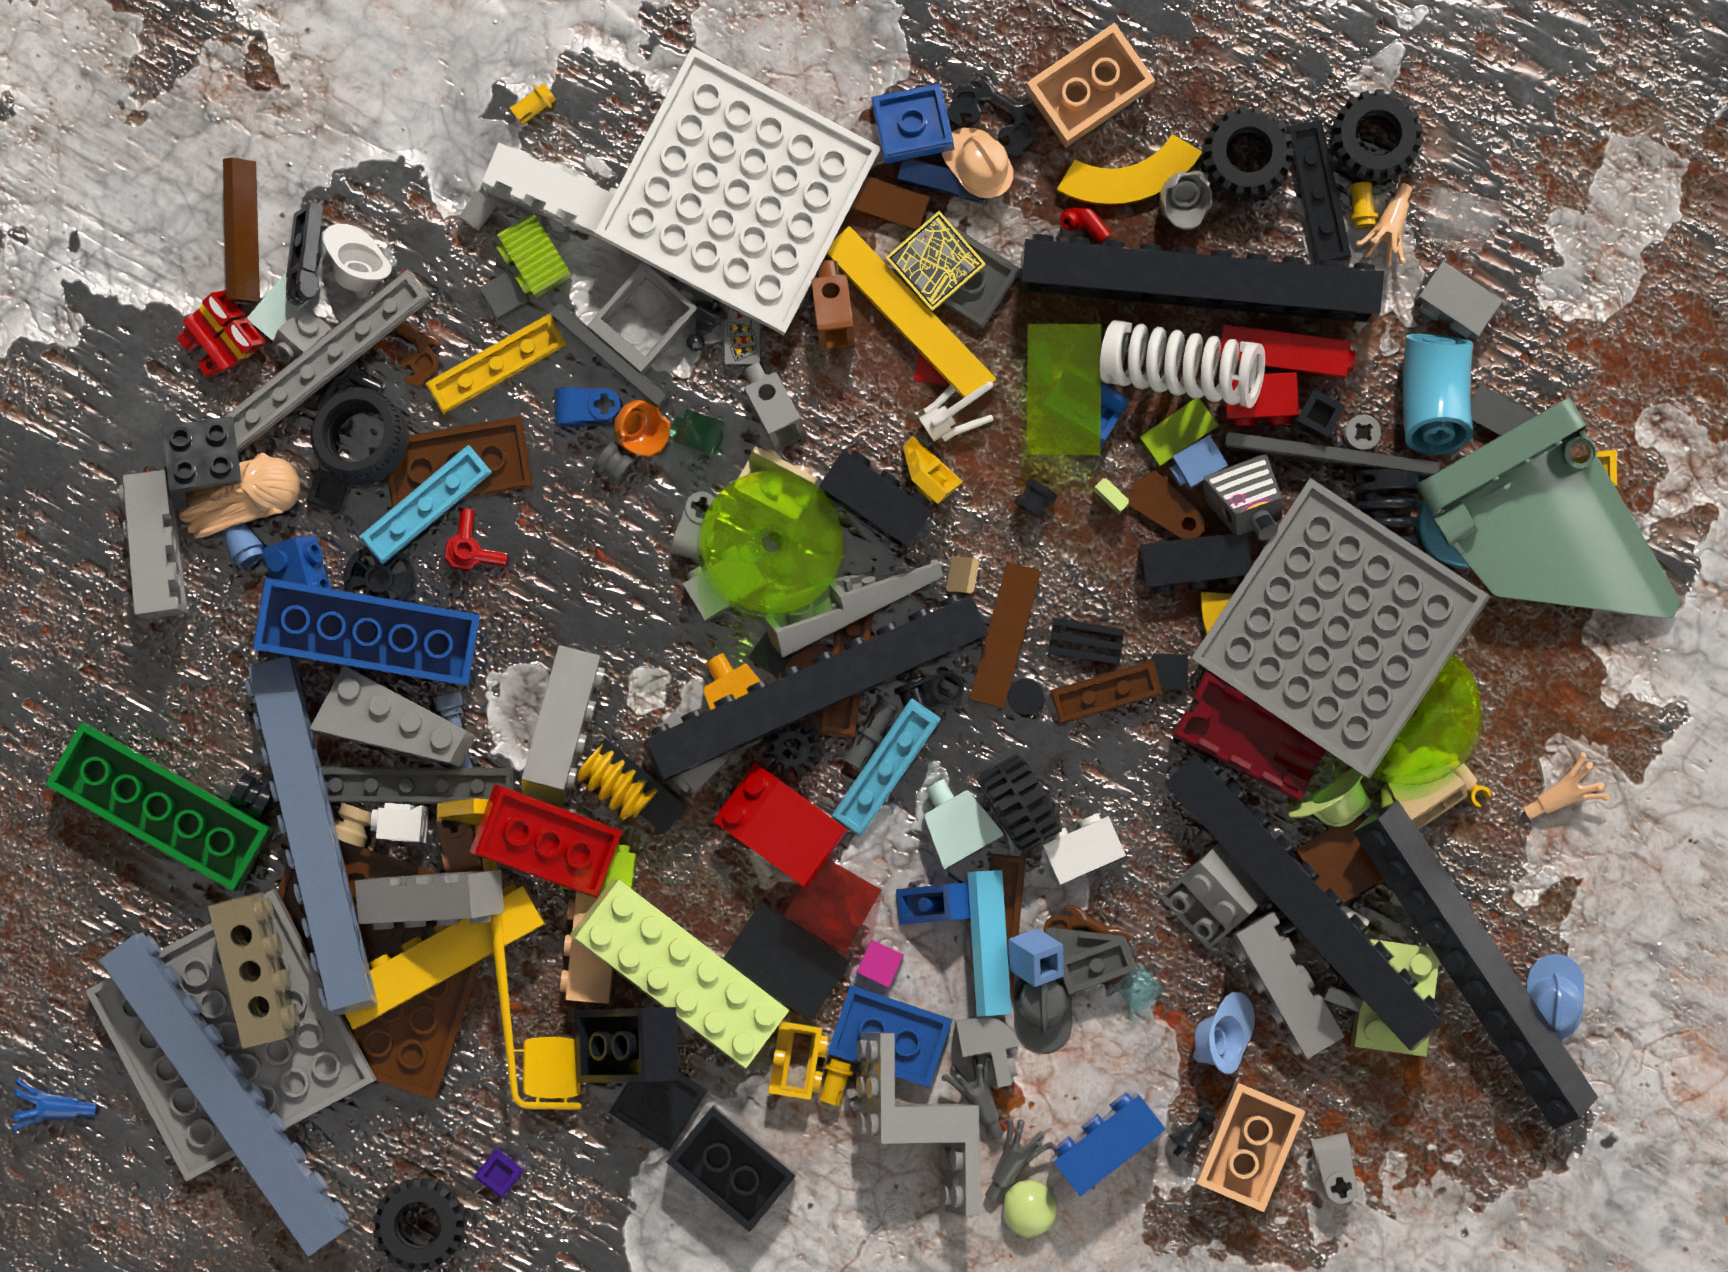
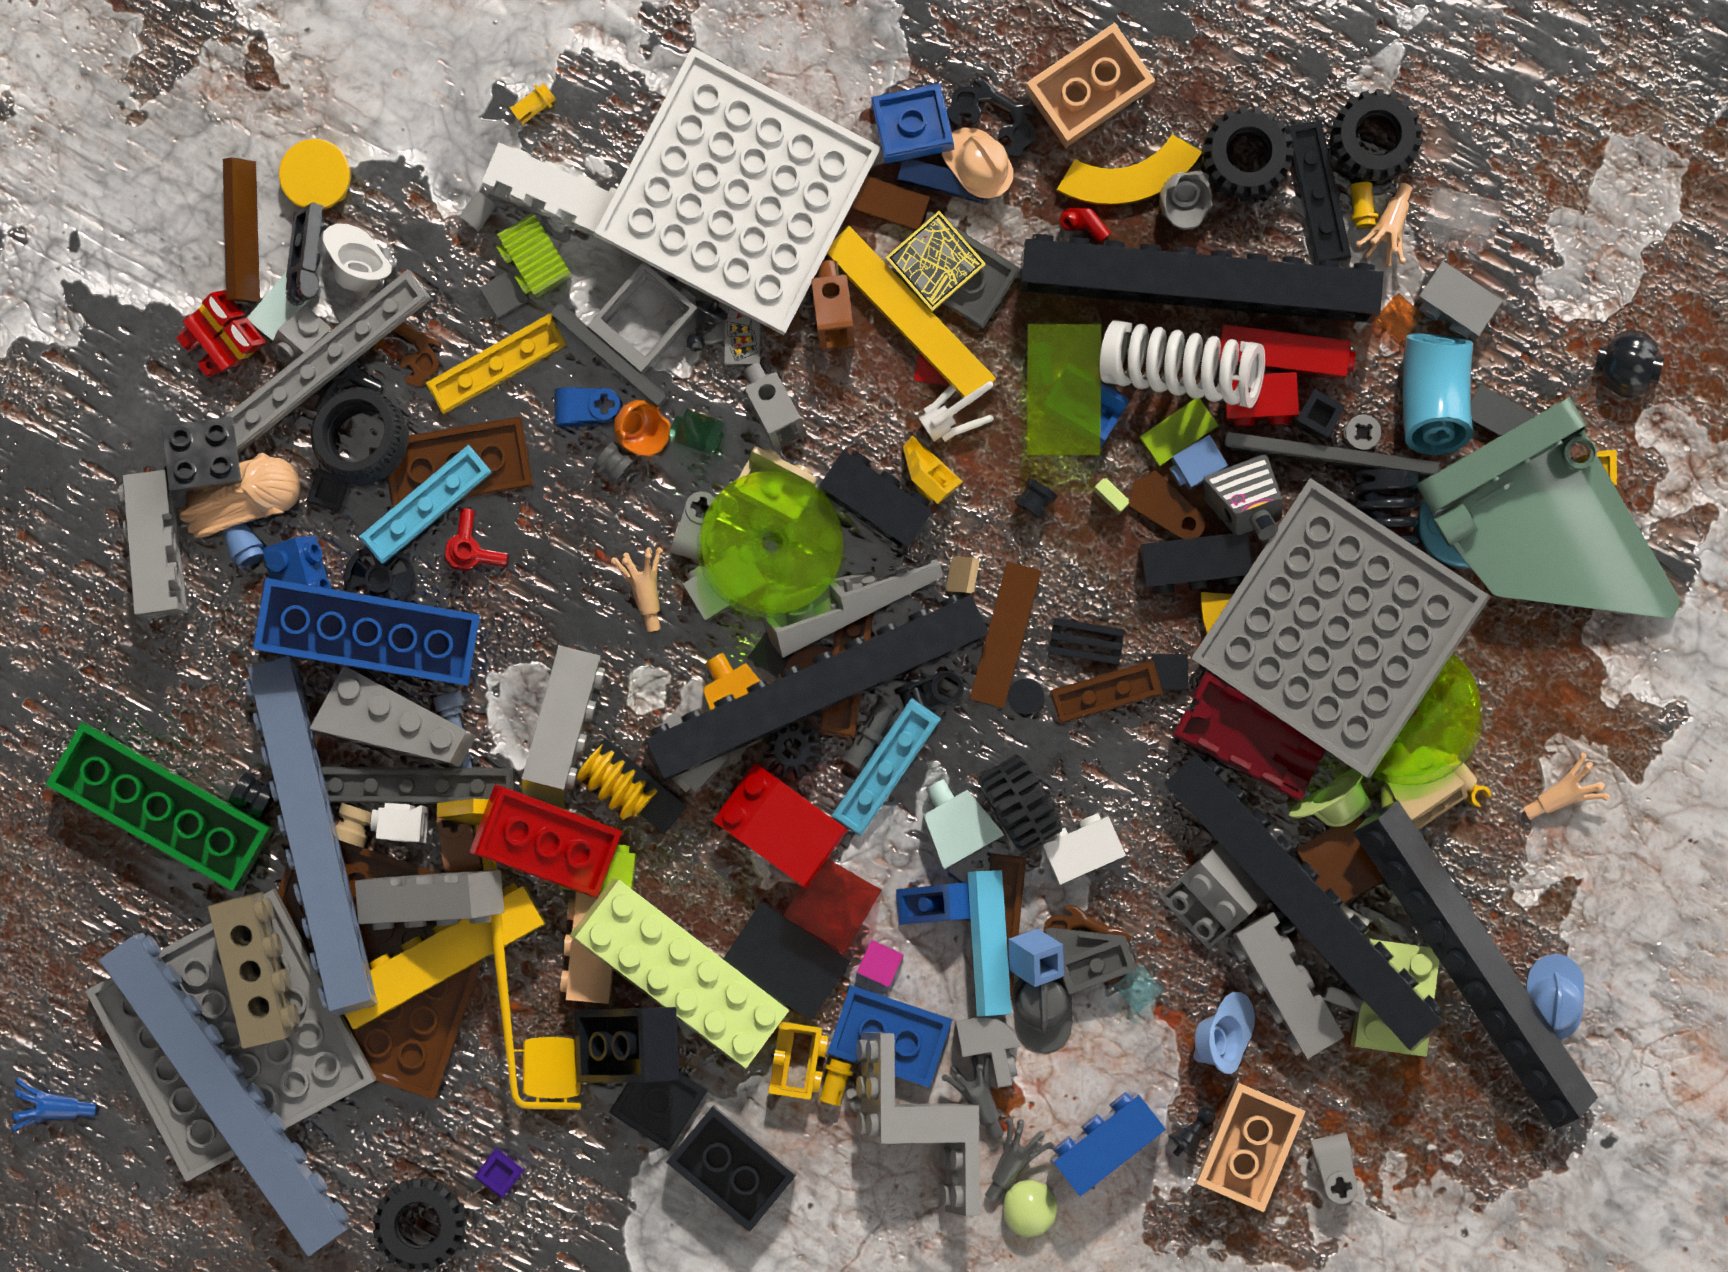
none -> yellow tile [279,139,351,210]
none -> light nougat piece [611,547,664,632]
none -> clear orange tile [1375,293,1425,344]
none -> black plant [1595,330,1664,397]

